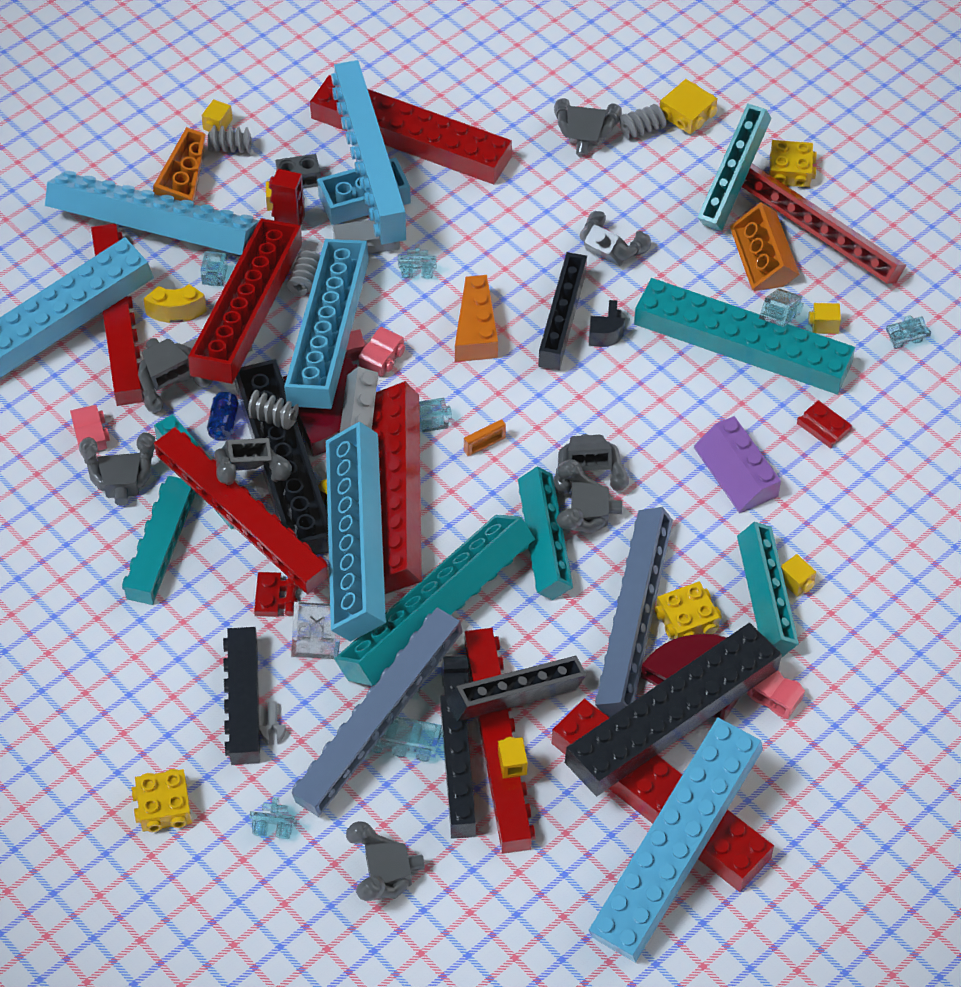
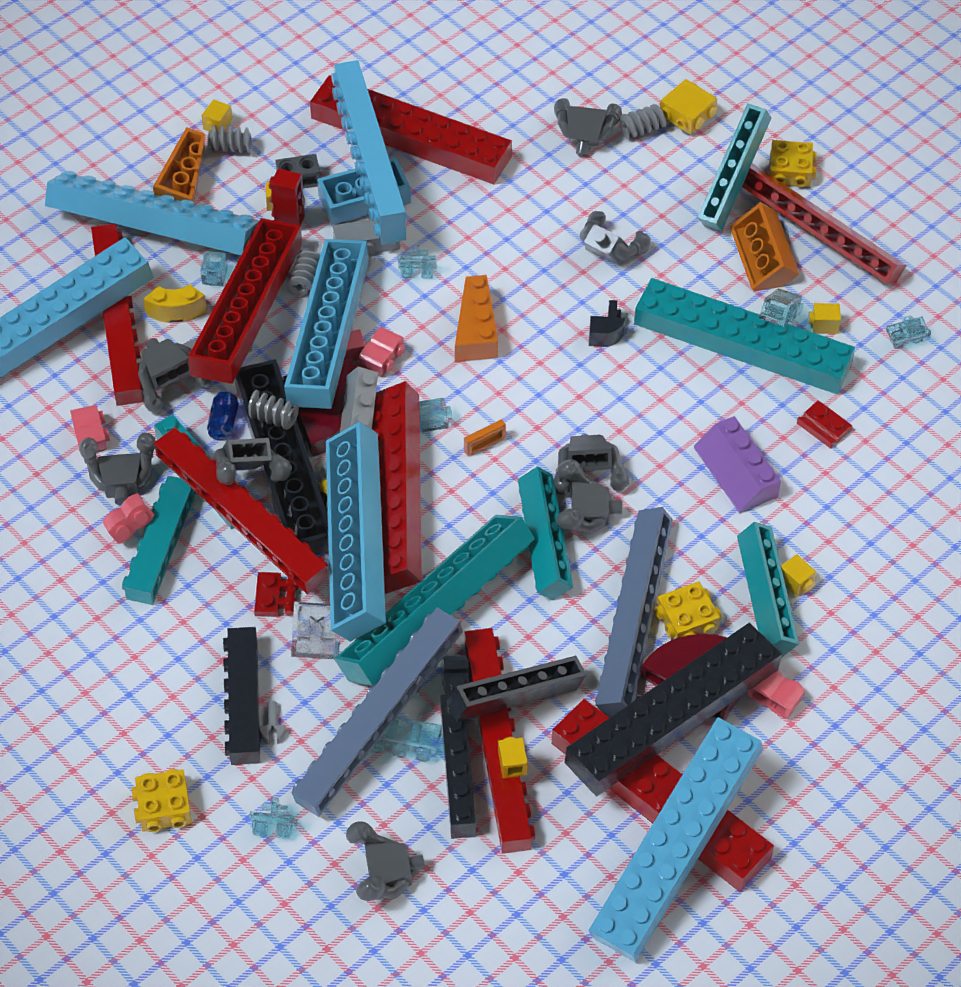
black brick [538,252,587,371] -> none
none -> coral brick [103,493,154,544]

